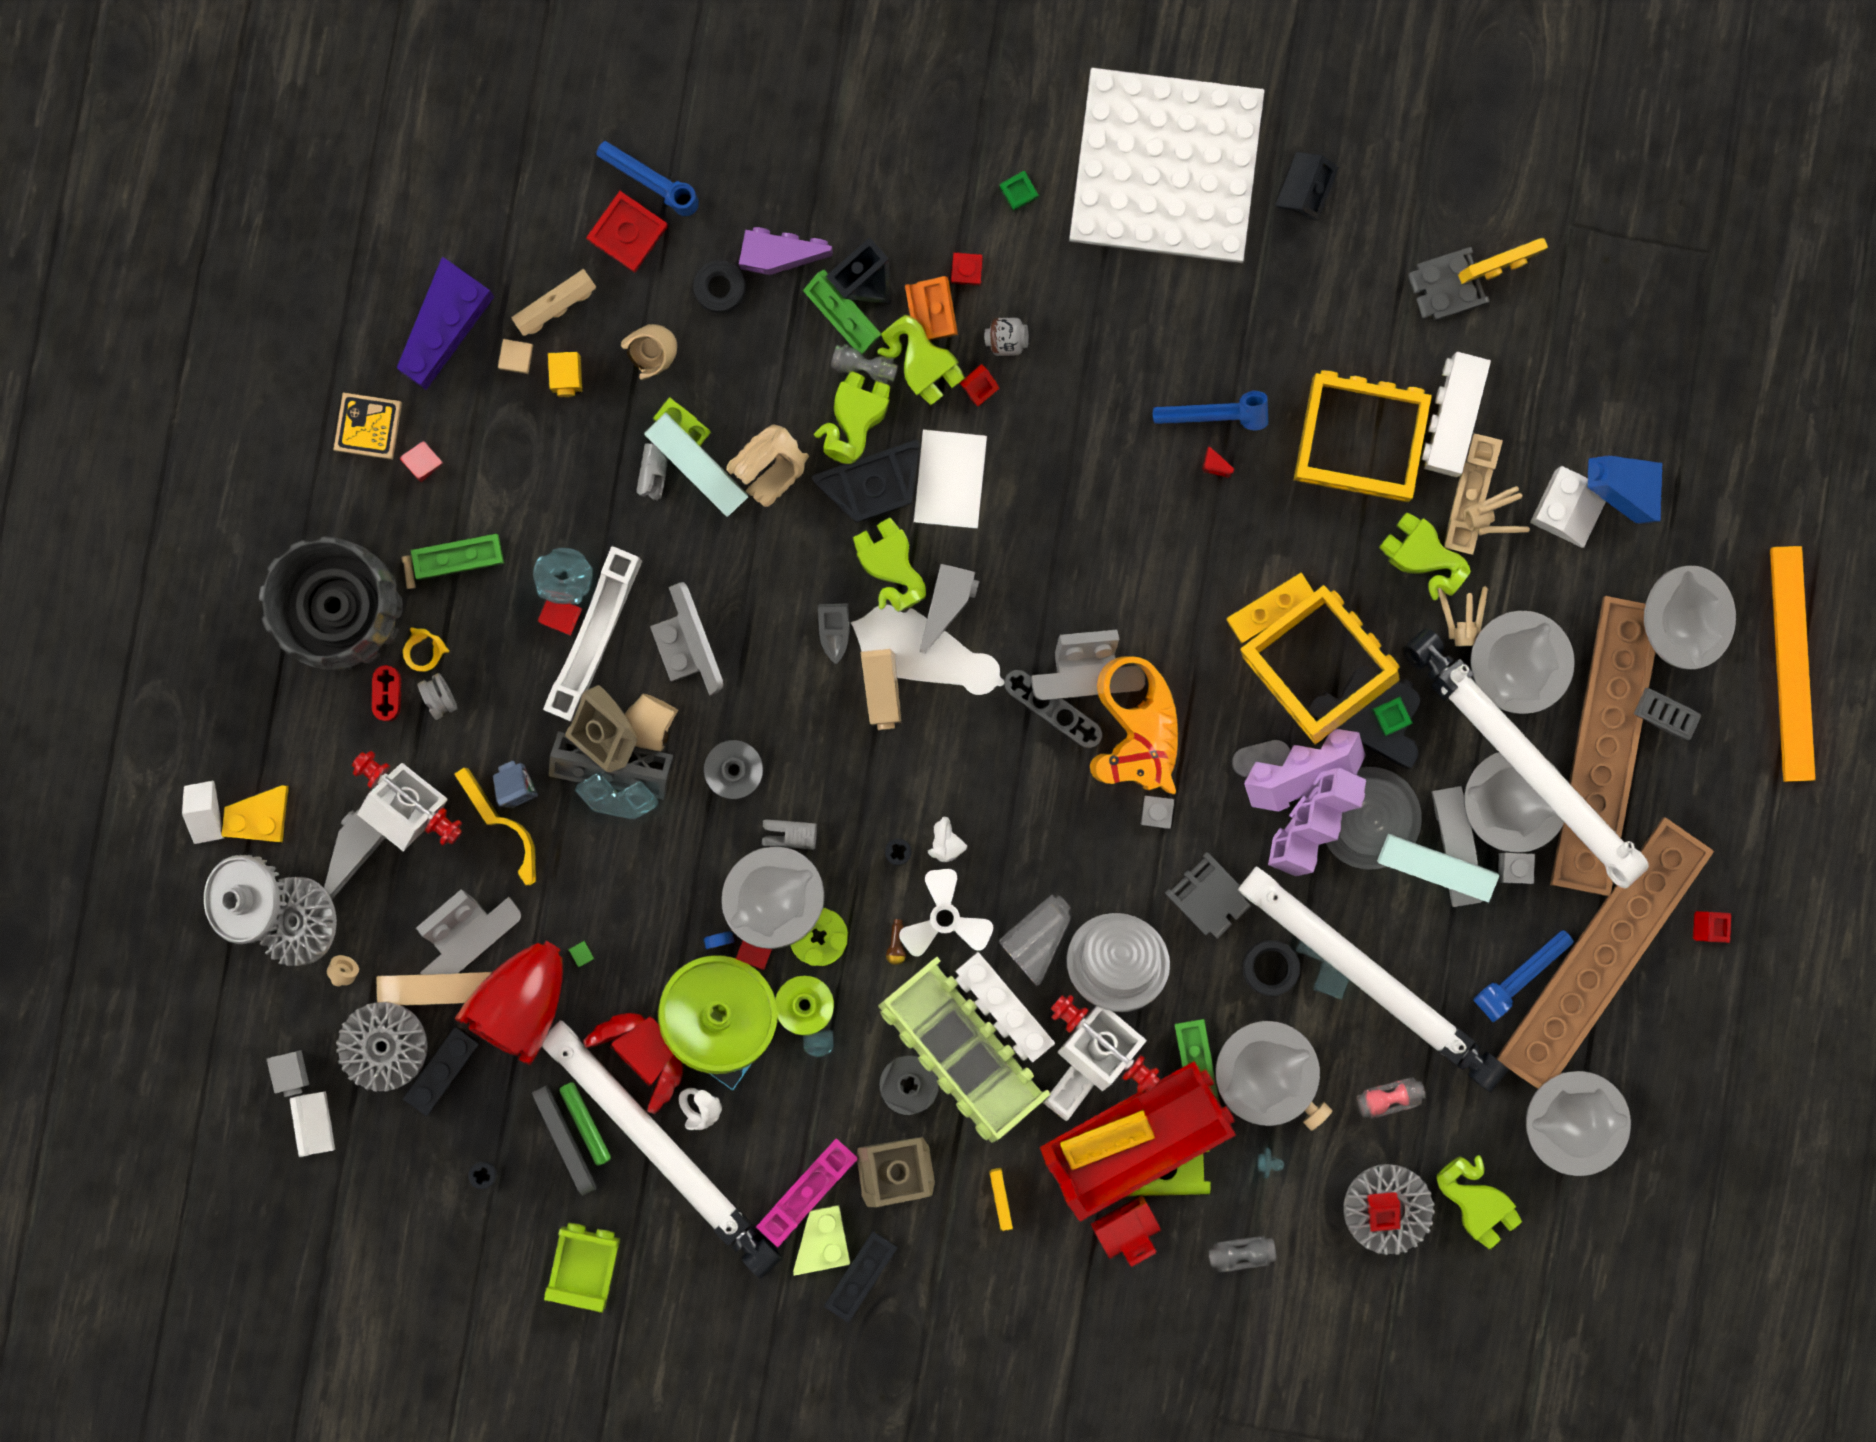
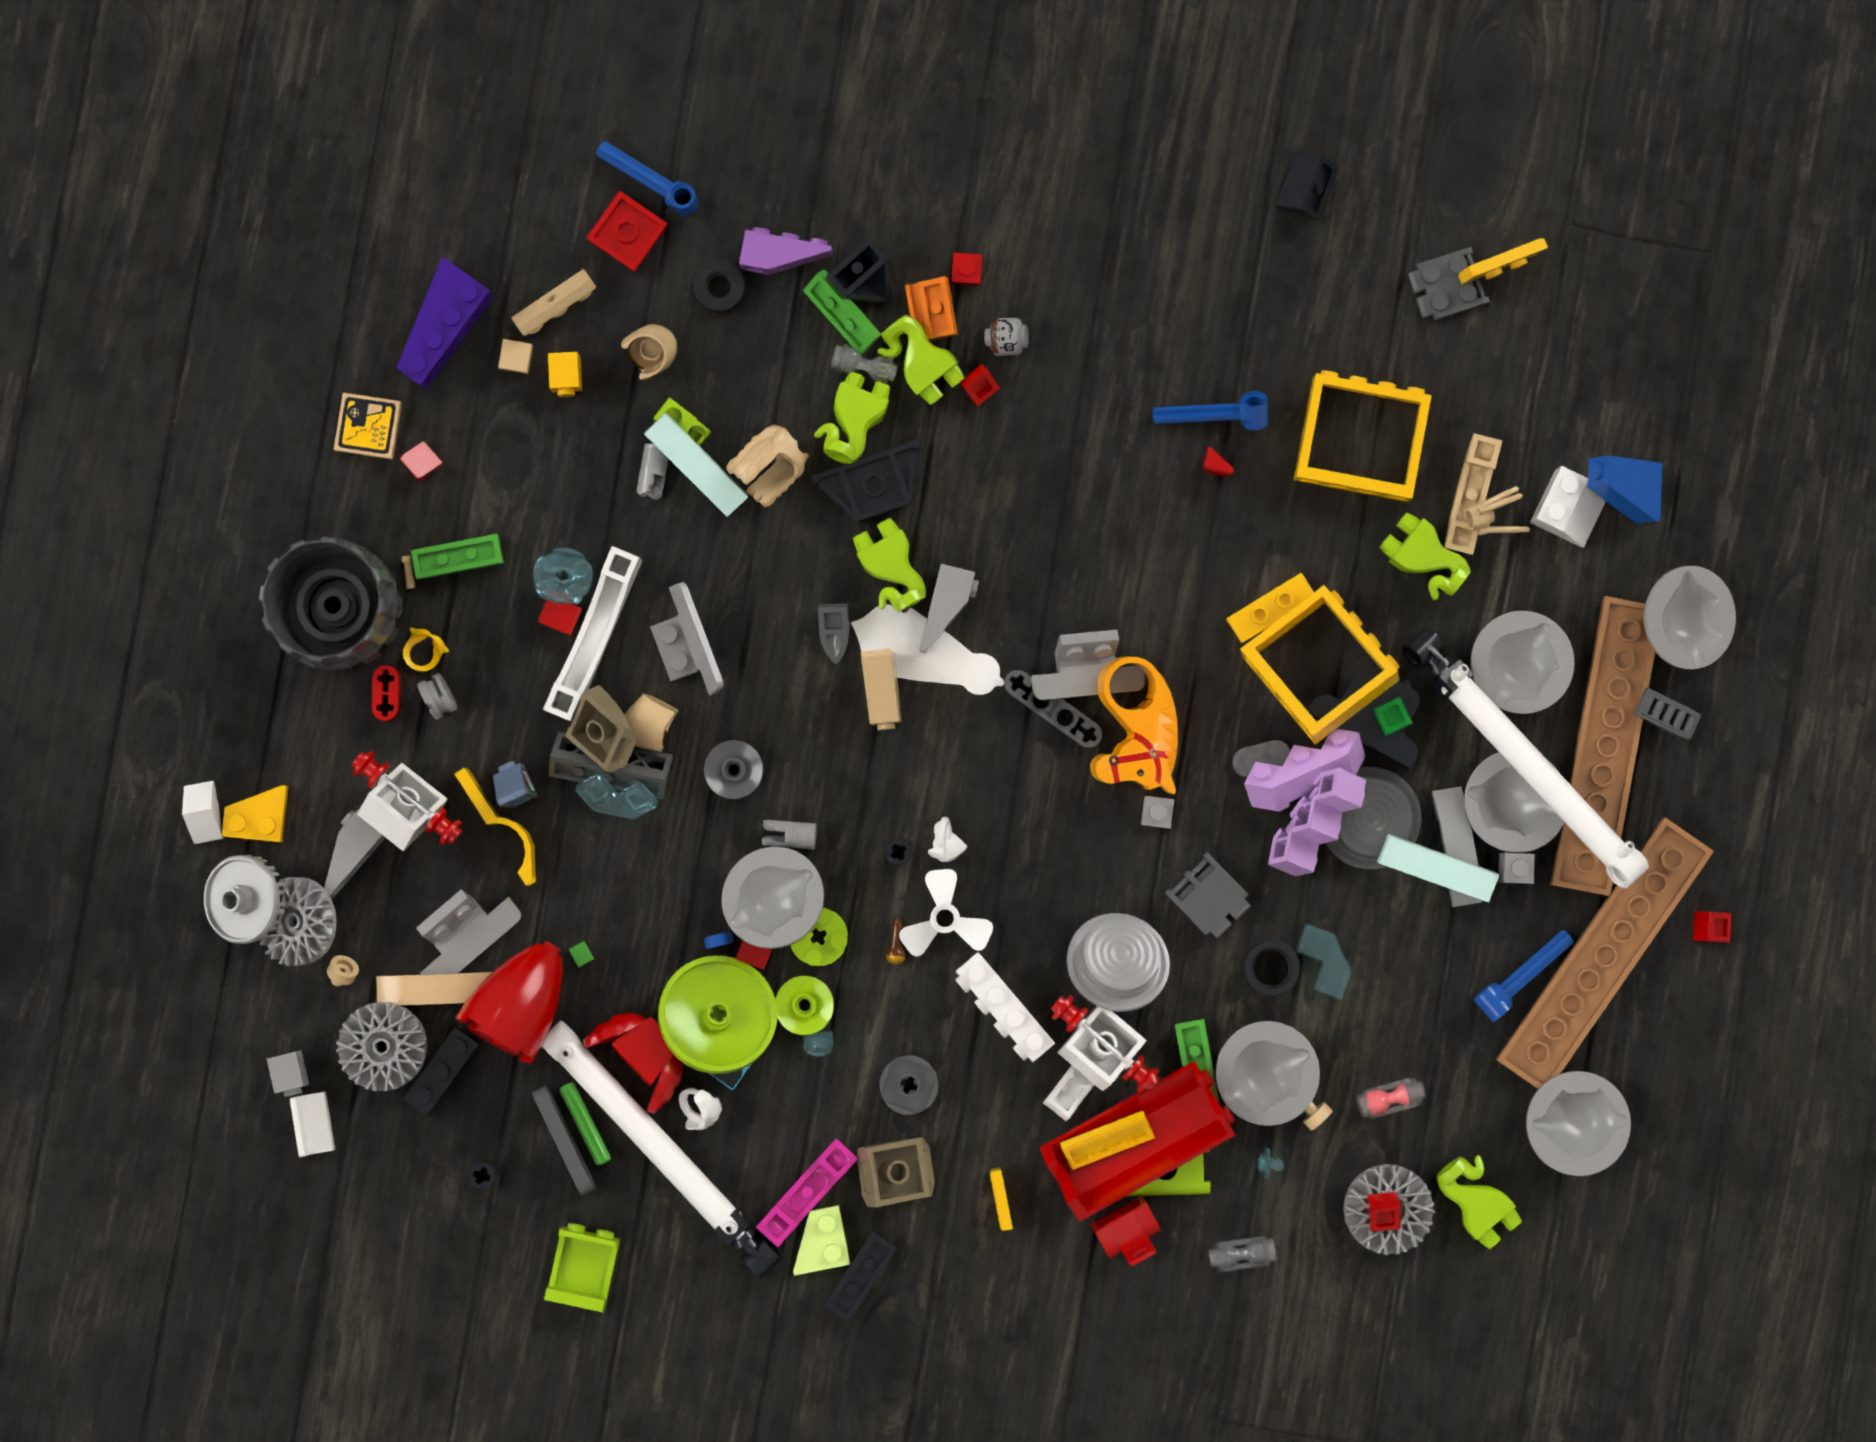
clear window [878,957,1051,1143] -> none
white sticker [914,430,987,528] -> none
clear slope [998,895,1071,986] -> none
green tile [999,170,1039,211] -> none
white plate [1069,68,1264,263] -> none
white piece [1238,867,1509,1093] -> none
white brick [1421,352,1491,477] -> none
tan plant [1438,586,1488,646] -> none
light orange tile [1770,546,1815,782] -> none

